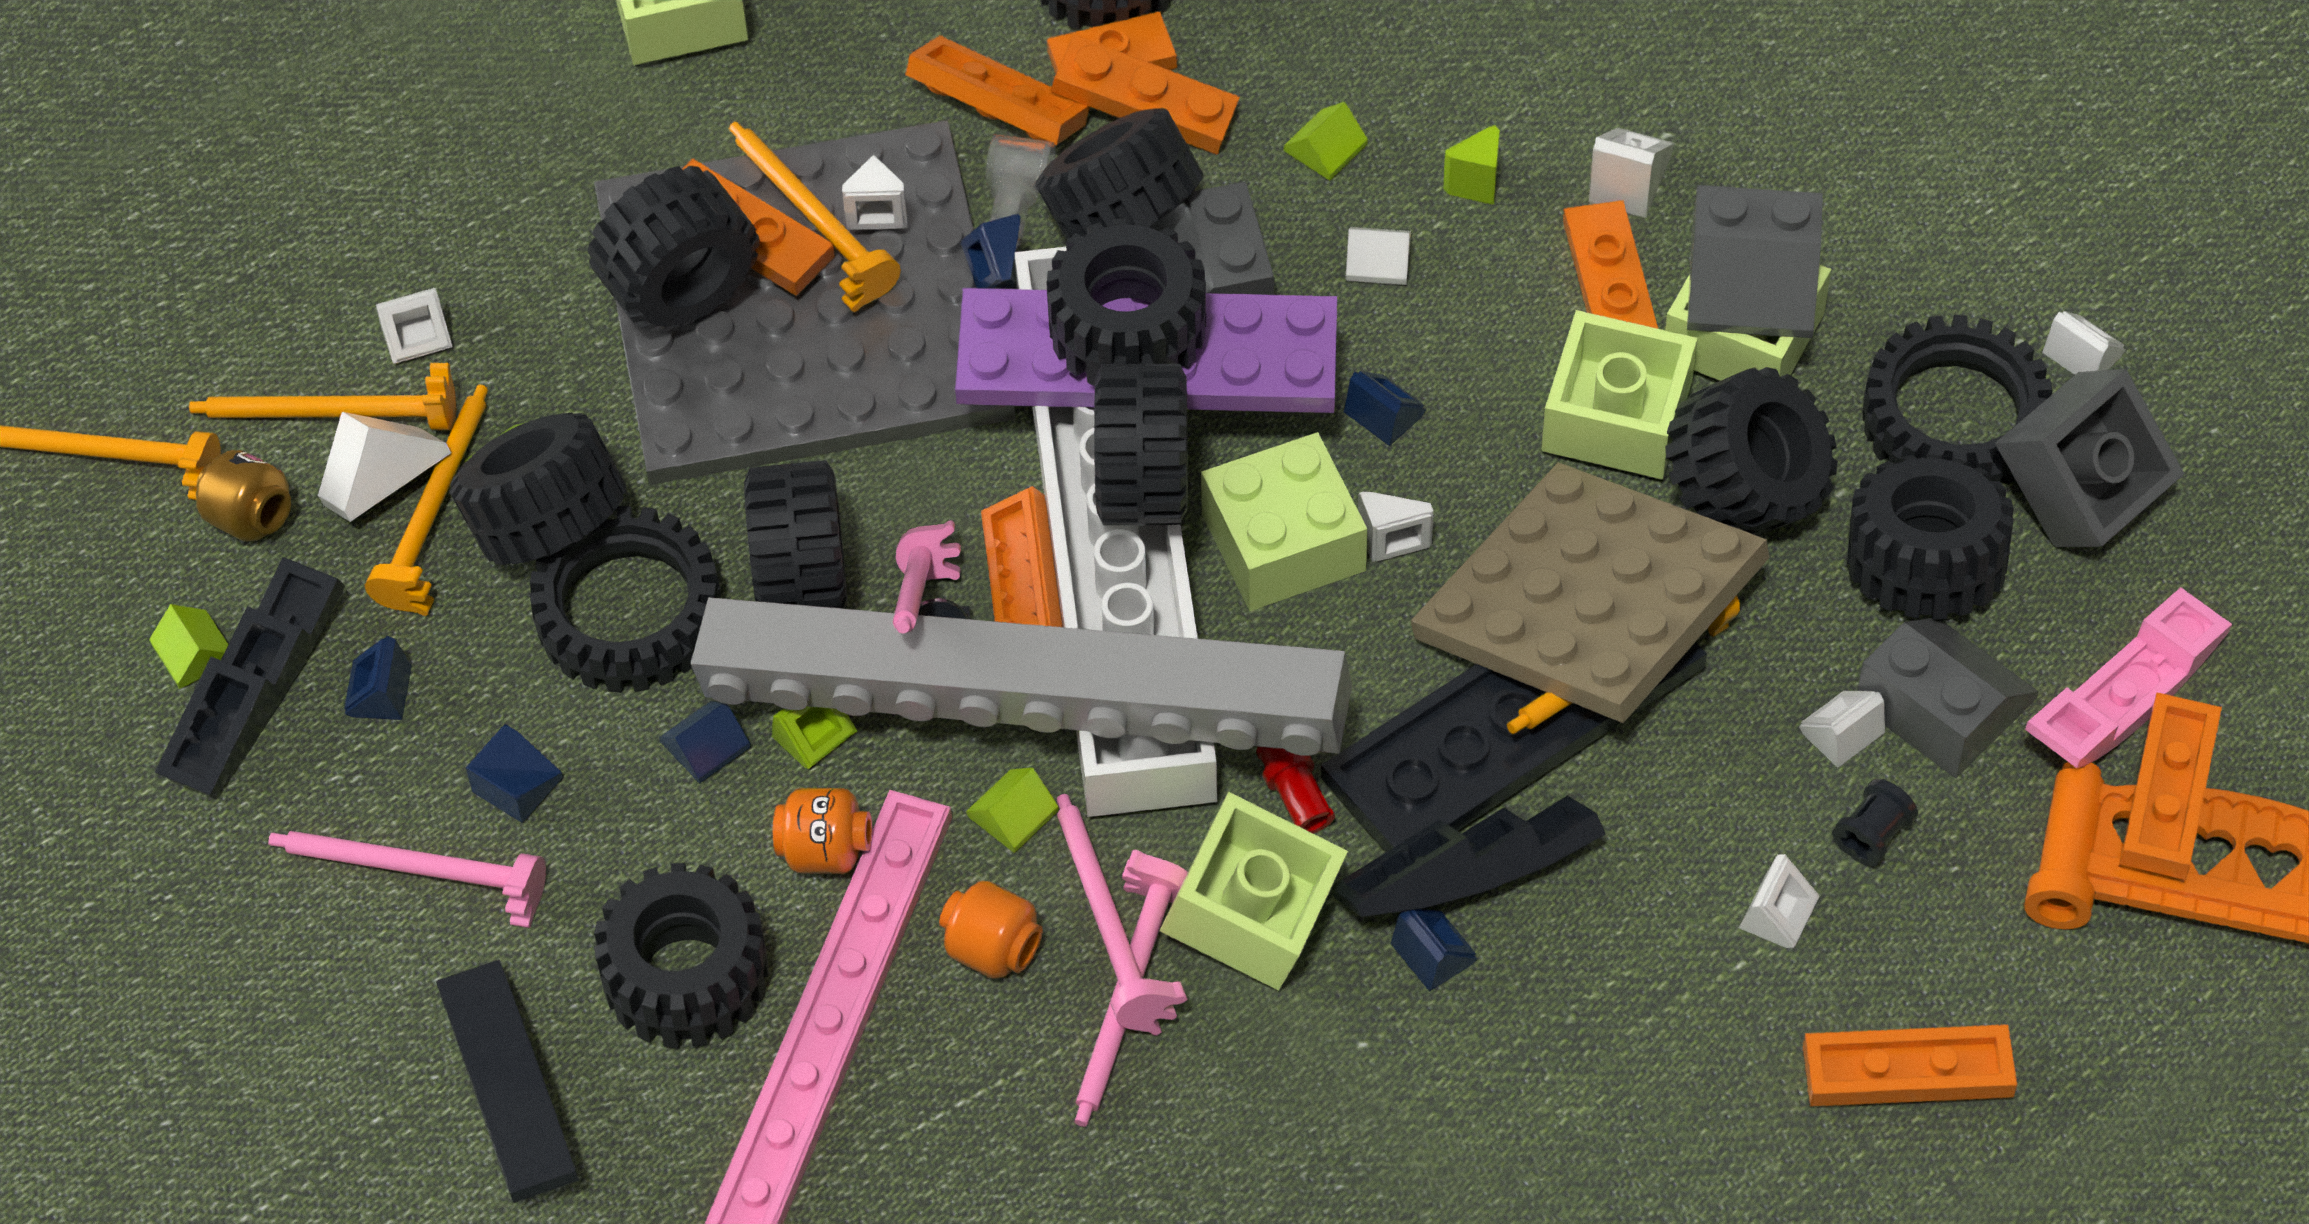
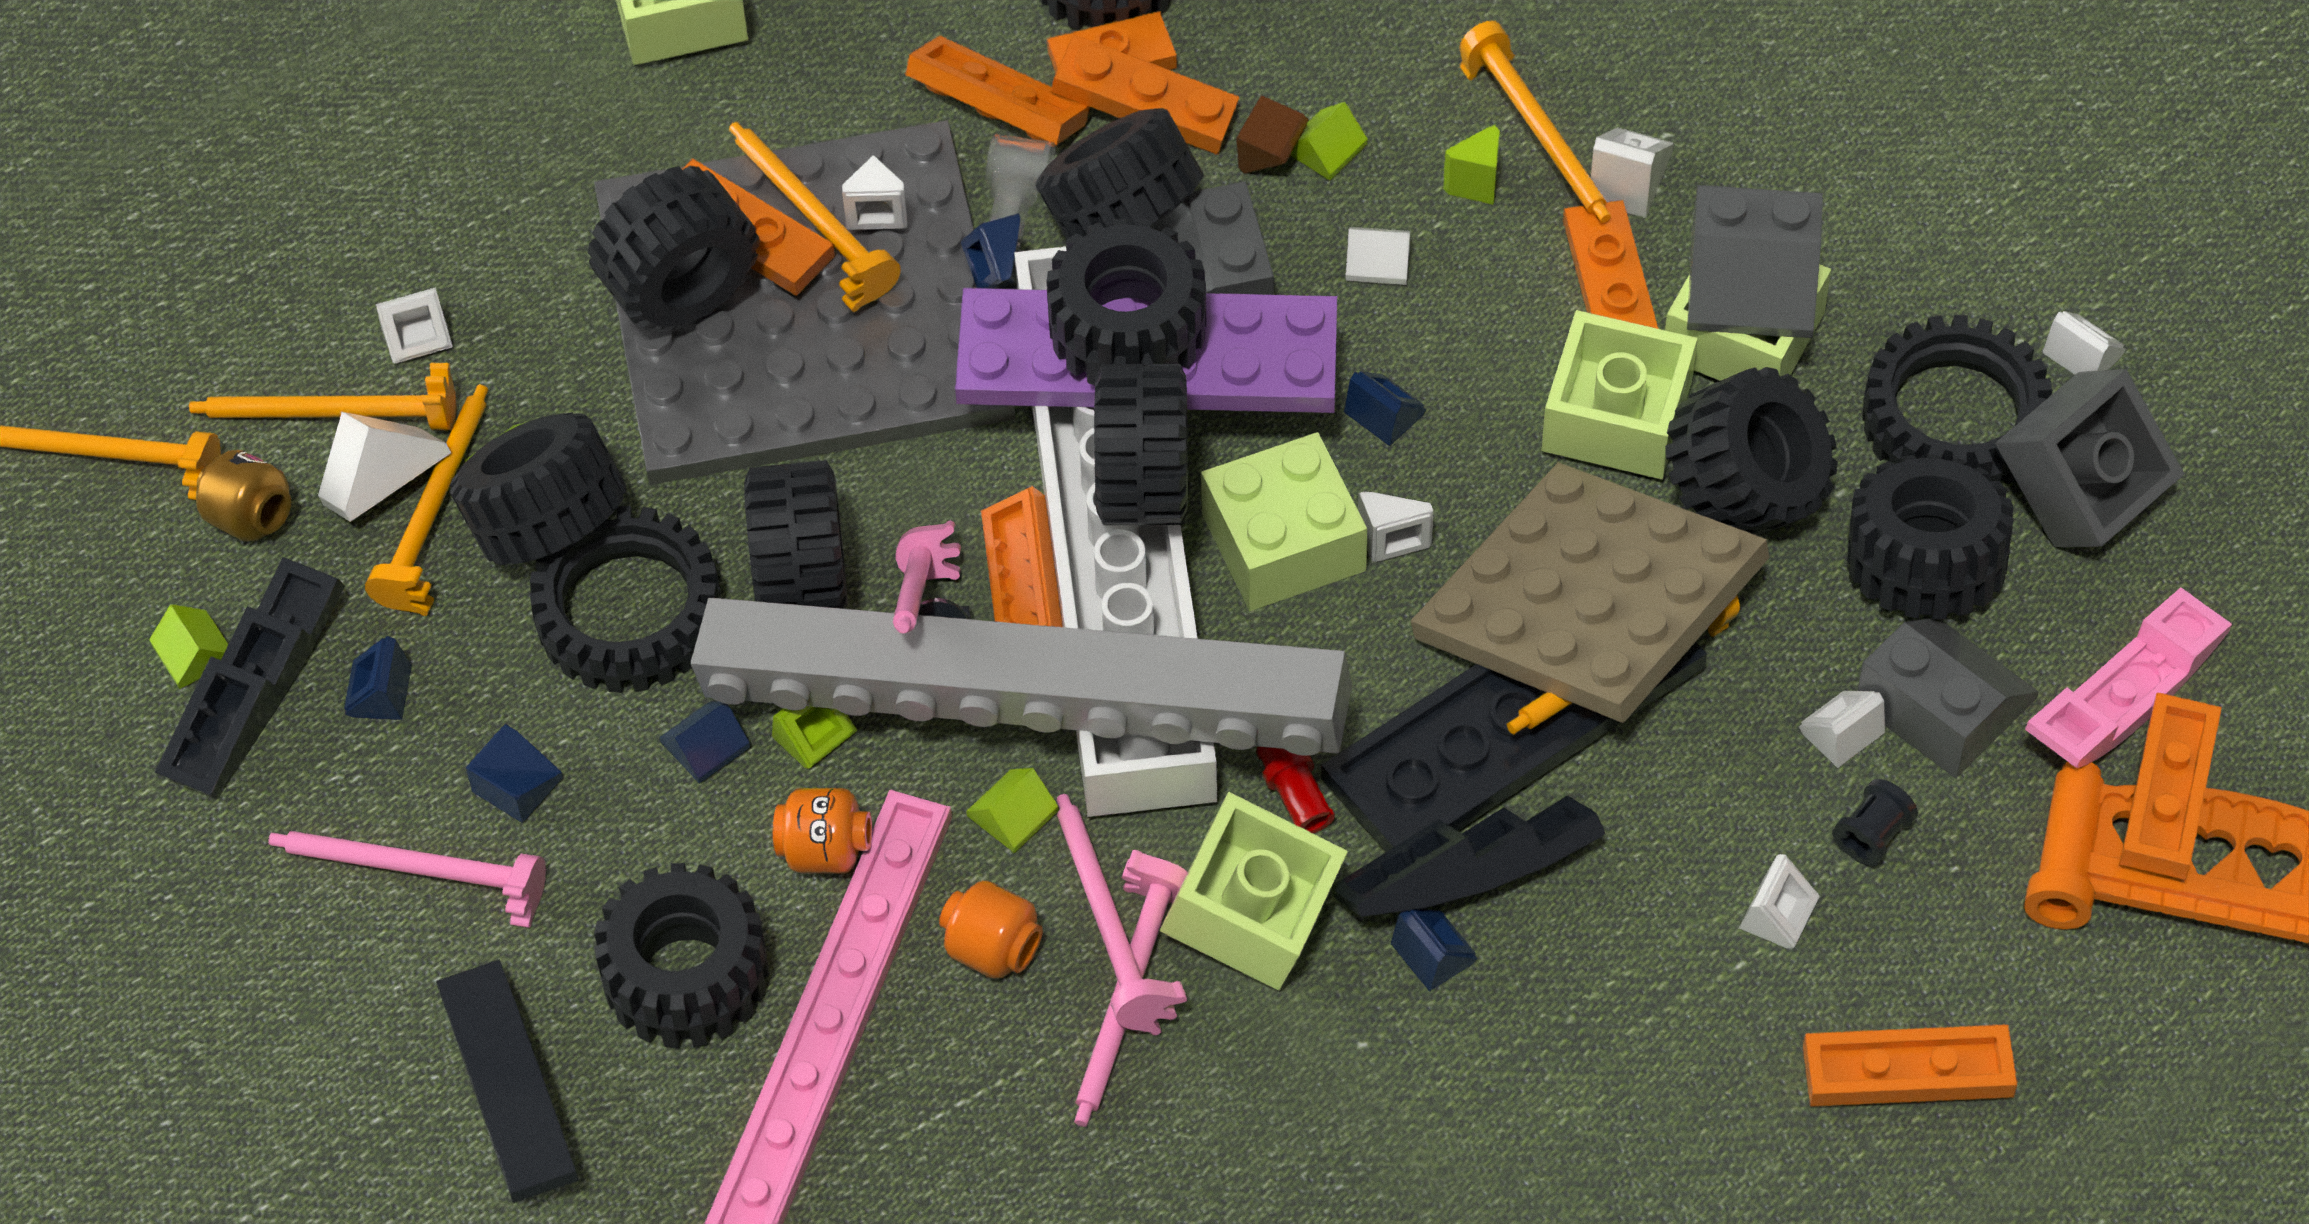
none -> reddish brown slope [1236,95,1309,173]
none -> light orange piece [1460,21,1611,223]

